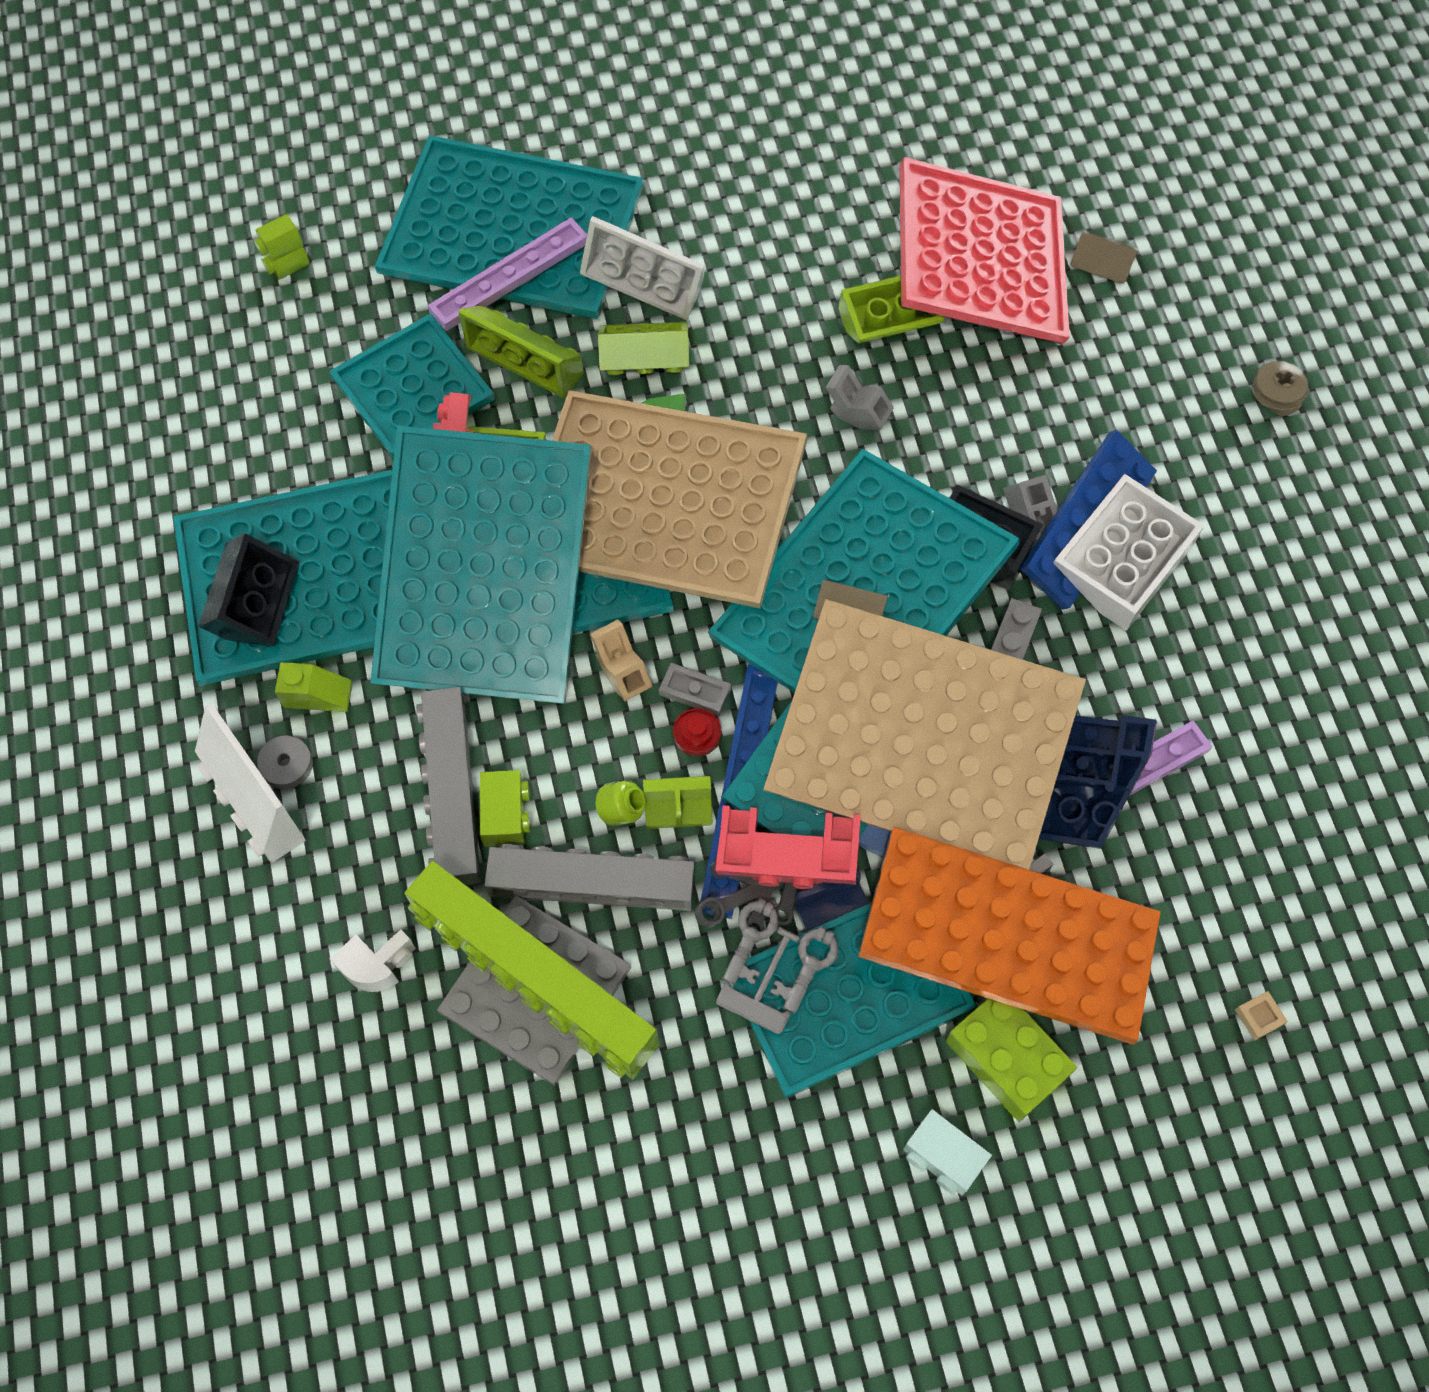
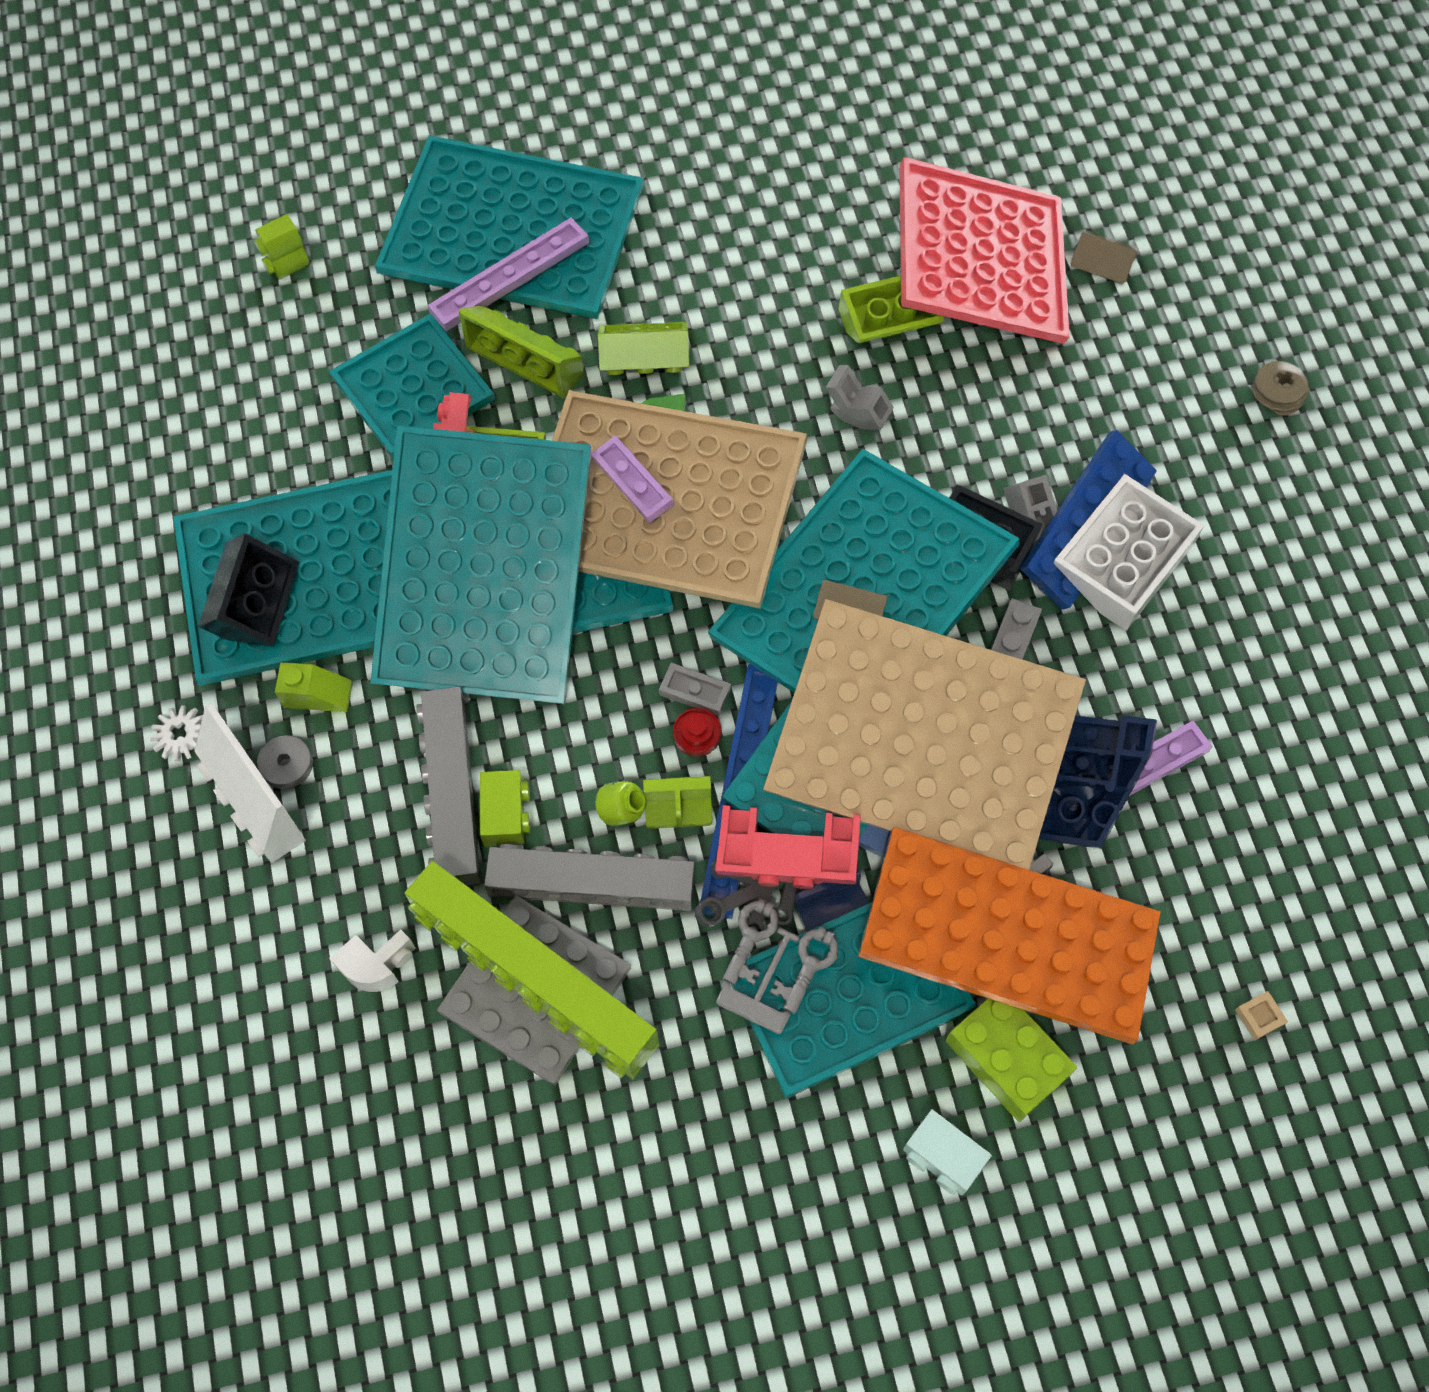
white slope [580,216,704,320] -> none
tan brick [590,620,653,702] -> none
none -> white gear [150,706,203,761]
none -> lavender plate [591,435,674,523]

